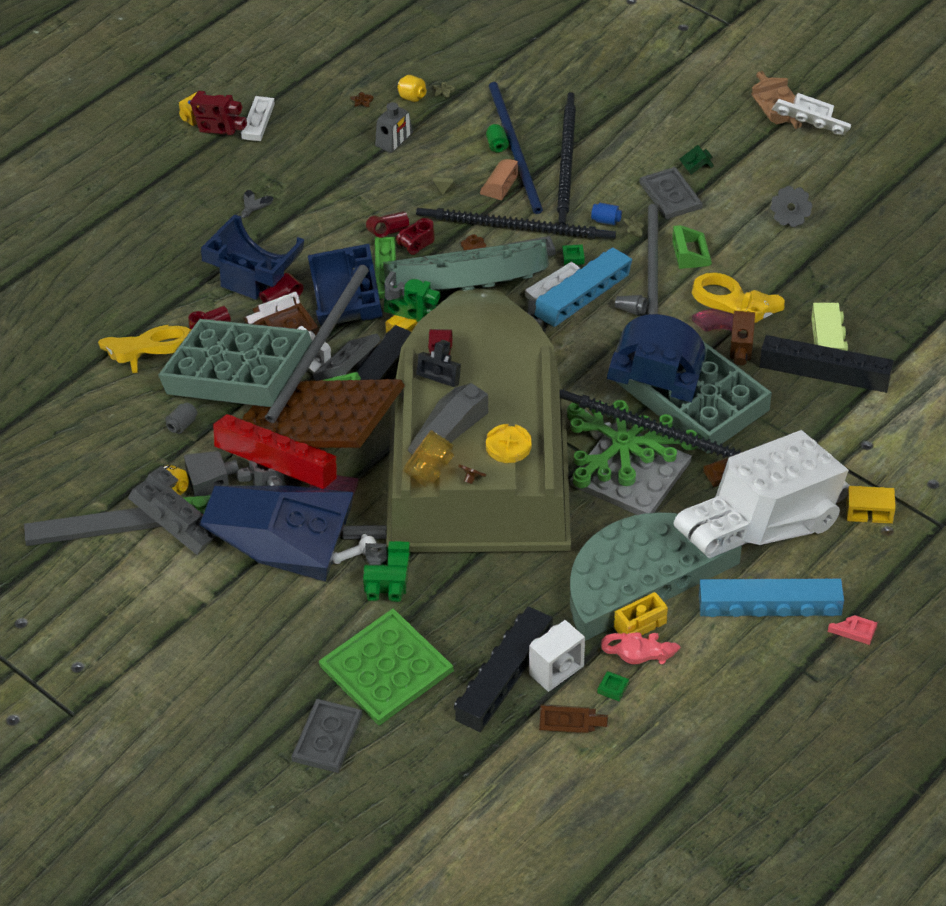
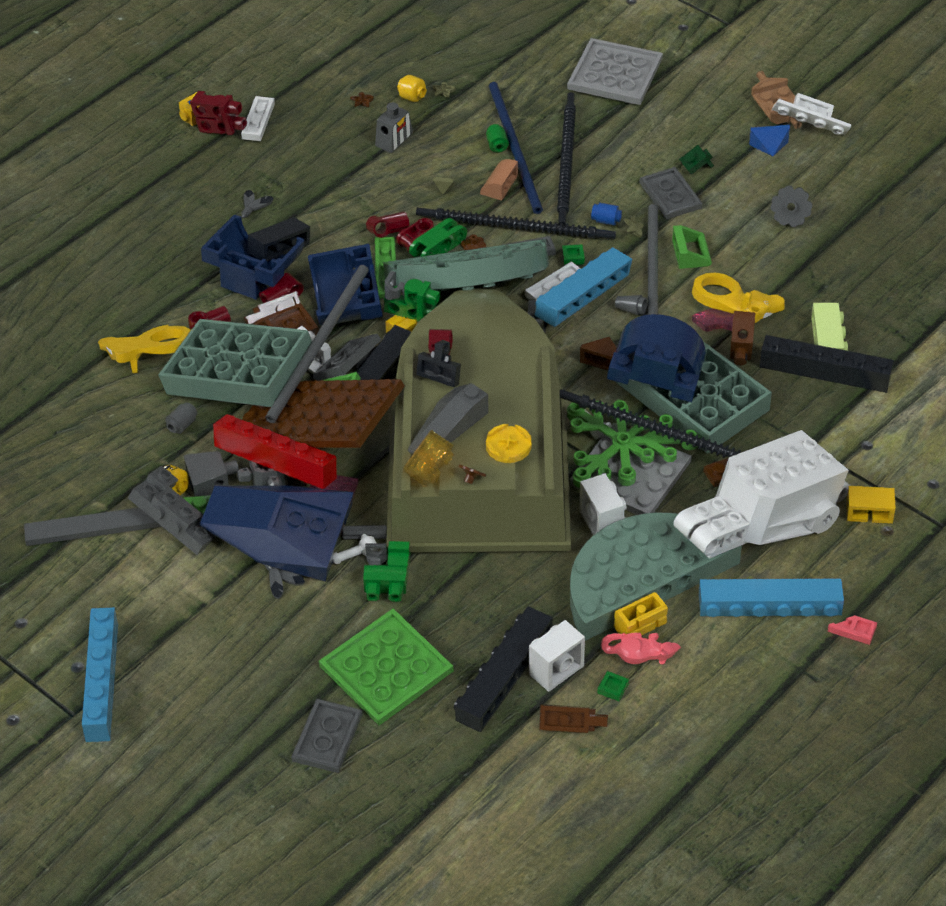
none -> dark azure brick [82,607,118,742]
none -> black brick [247,217,310,261]
none -> dark grey piece [264,564,305,599]
none -> green piece [409,218,468,257]
none -> light grey plate [567,38,663,105]
none -> white brick [579,474,627,535]
none -> reddish brown slope [580,336,617,371]
none -> blue slope [749,125,790,156]

